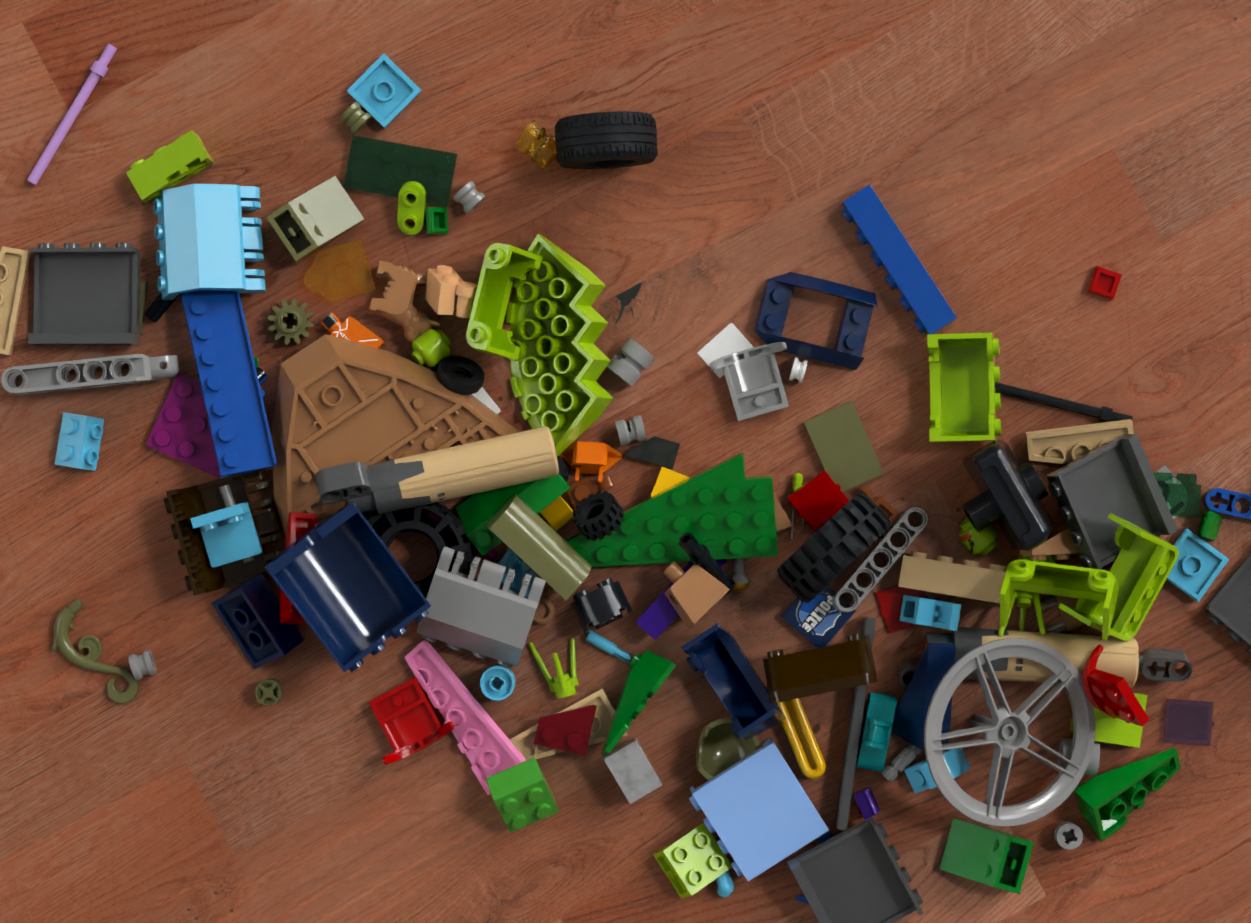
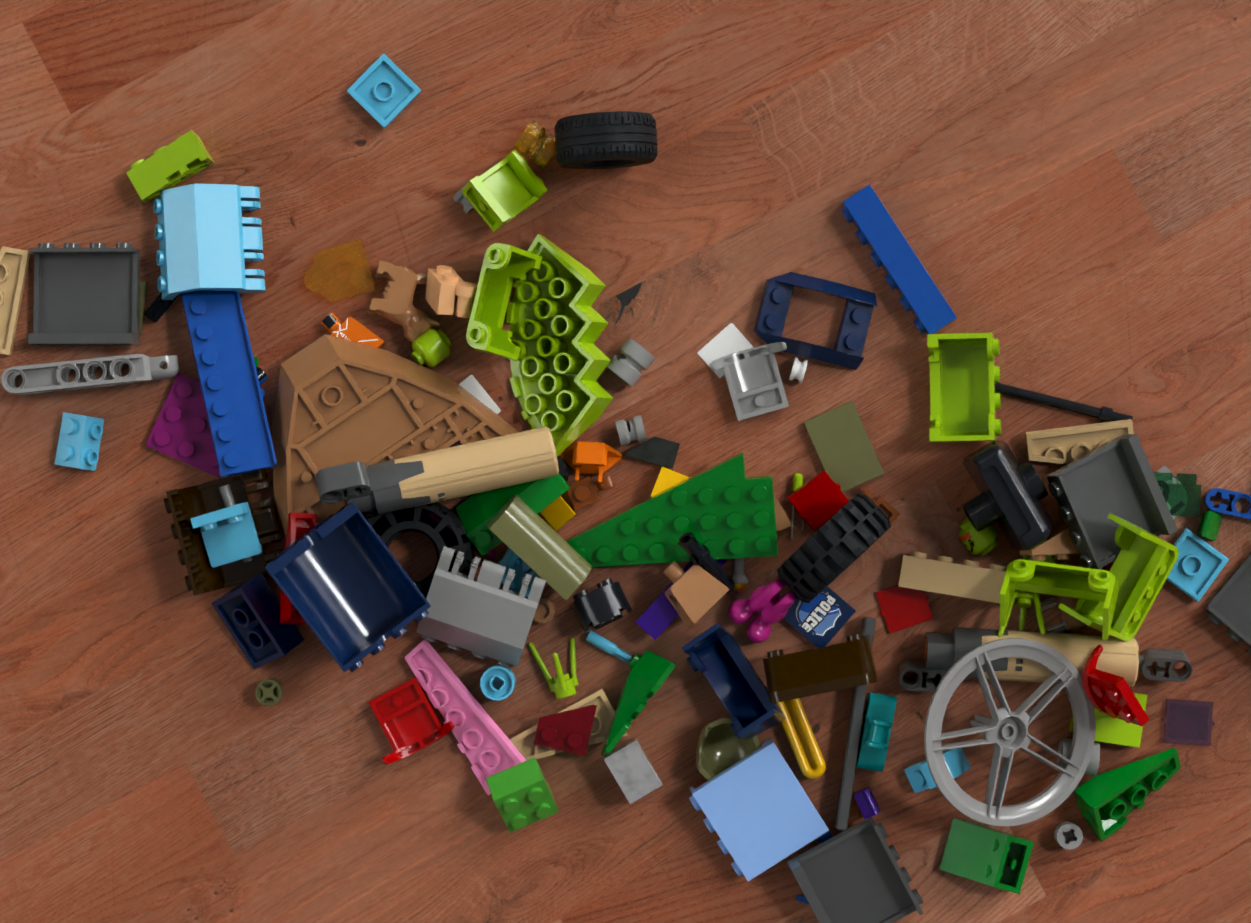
lavender bar [27,43,117,185] -> none
olive plant [52,598,139,704] -> none
light grey wheel [128,649,157,680] -> none
slope [266,176,365,264] -> none
olive gear [267,298,315,345] -> none
olive wheel [339,102,372,135] -> none
clear green plate [343,135,458,207] -> none
lime plate [397,181,426,235] -> none
green slope [424,207,448,234] -> none
black tyre [437,355,485,395] -> none
black tyre [572,491,624,541] -> none
lime bracket [653,823,732,899] -> none
medium azure arm [716,871,734,897] -> none
light grey beam [832,507,928,613] -> none
light grey axle [881,743,923,782] -> none
dark blue wedge [893,643,956,751] -> none
medium azure brick [899,595,961,631] -> none
red tile [1087,266,1122,300] -> none
none -> lime panel [461,150,547,232]
none -> dark pink piece [728,579,796,643]

